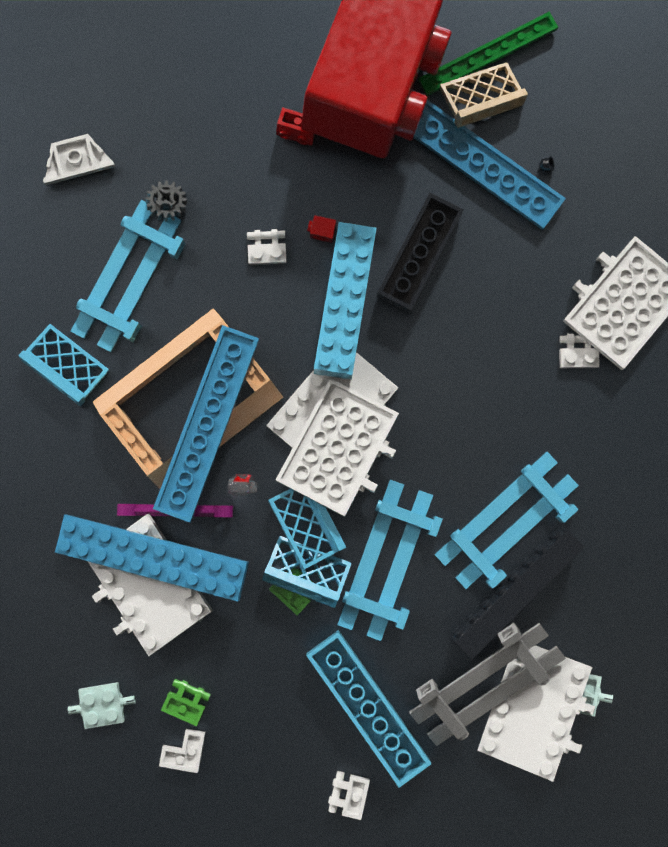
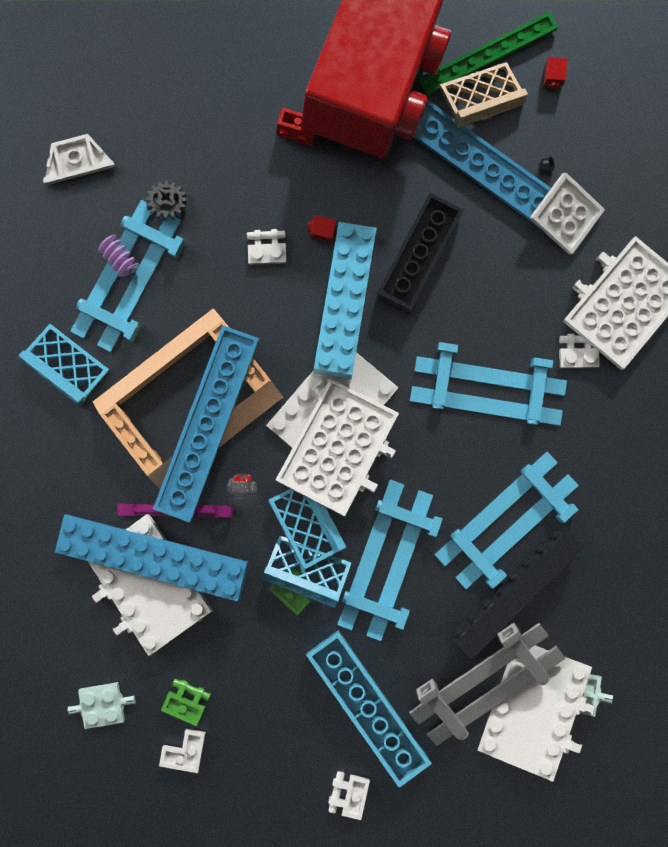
none -> lavender piece [98,235,140,277]
none -> medium azure fence [410,342,567,426]
none -> white plate [530,173,605,254]
none -> red brick [544,57,567,89]

